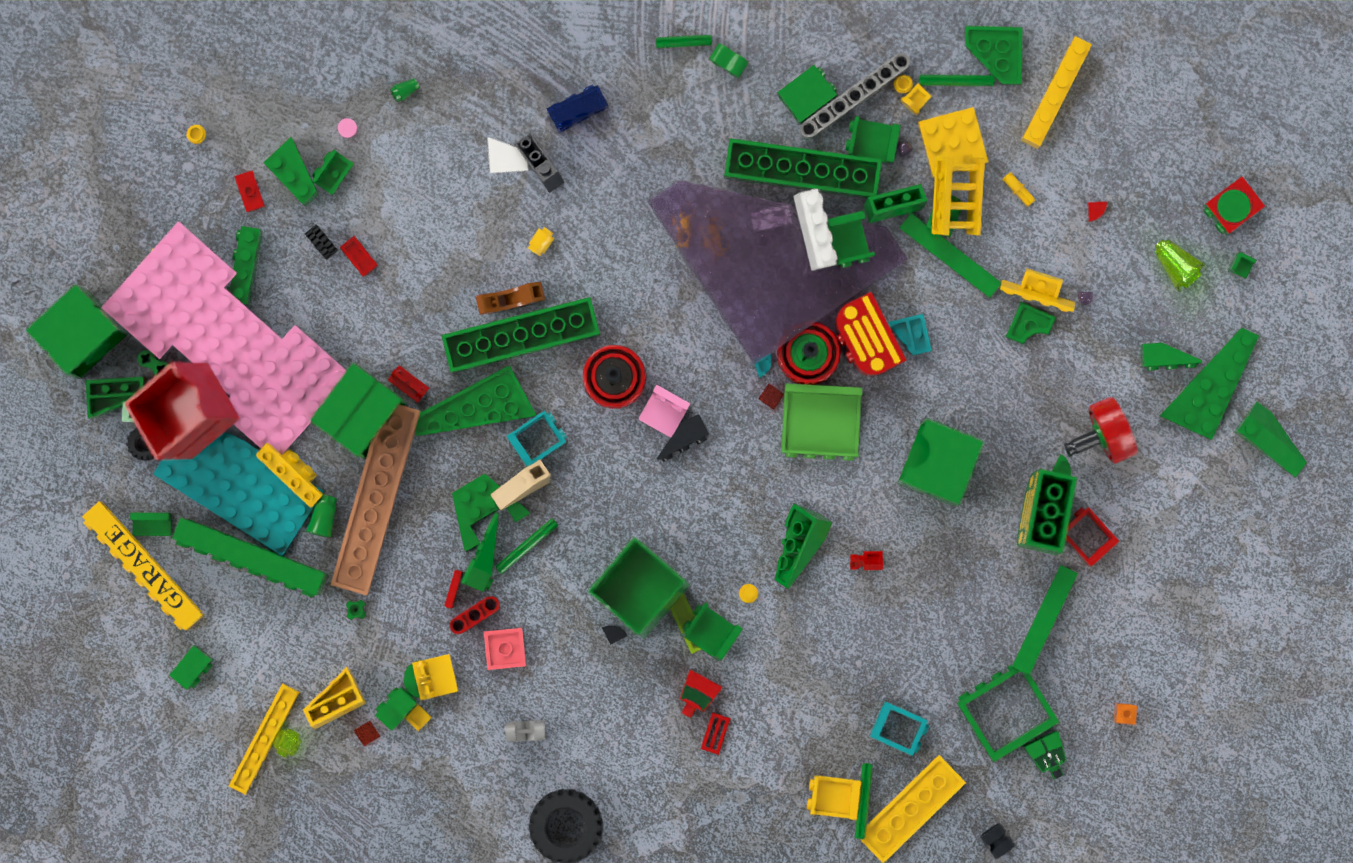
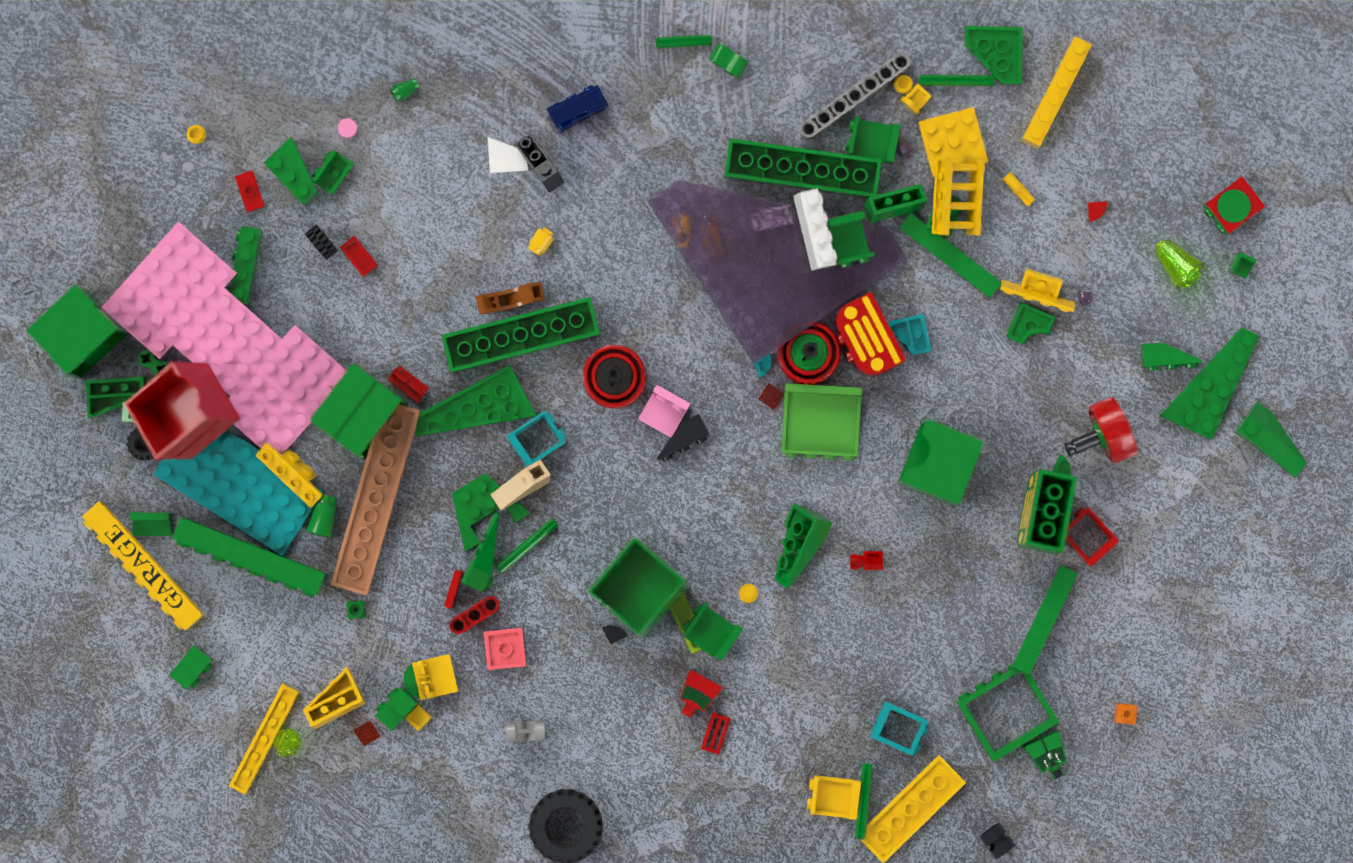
green panel [777,65,837,125] -> none

